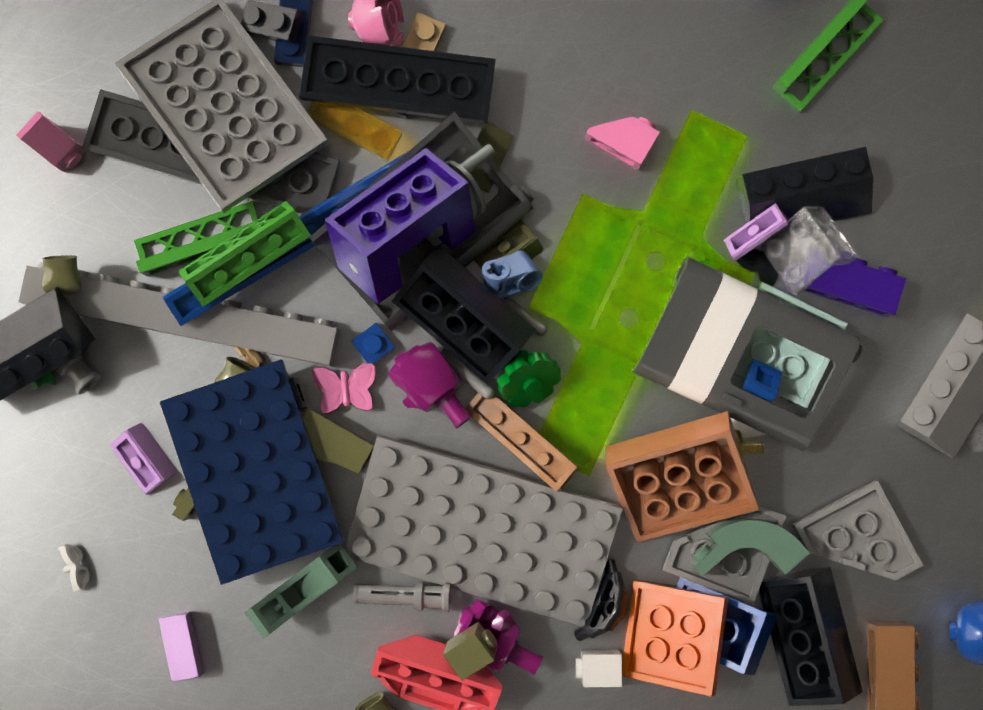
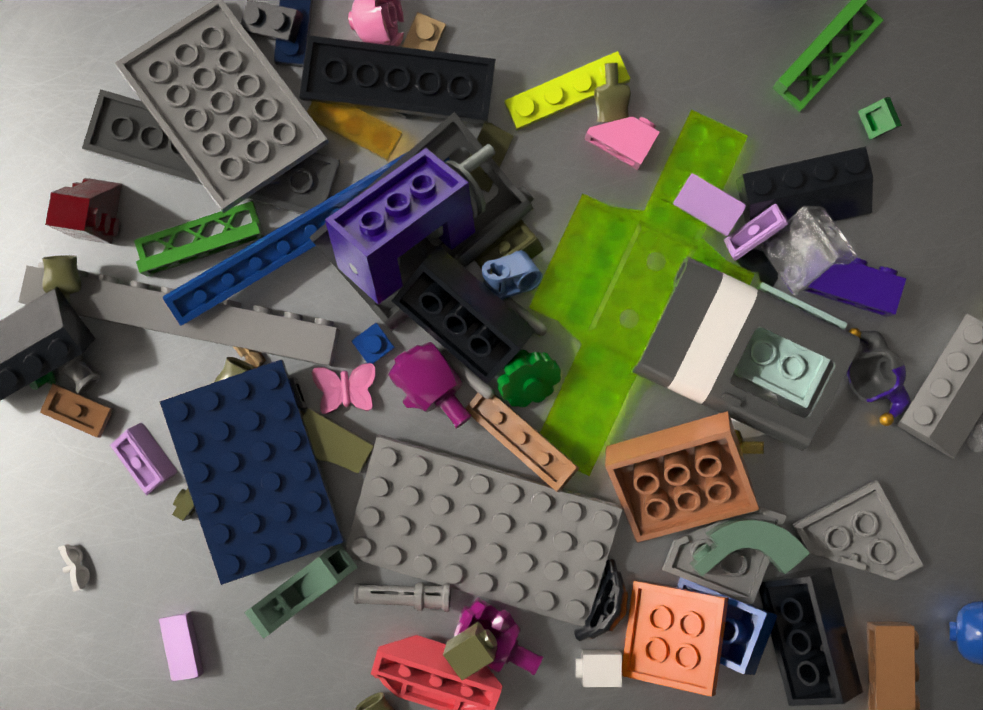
bright pink slope [16,112,85,172] -> none
bright green fence [179,201,311,307] -> none
blue plate [743,359,782,402] -> none
none -> medium nougat plate [40,384,113,438]
none -> dark red wedge [45,178,122,244]
none -> neon yellow plate [504,51,631,131]
none -> olive piece [594,63,631,122]
none -> lavender slope [673,173,746,236]
none -> dark grey piece [847,328,911,426]
none -> plate [858,97,902,140]

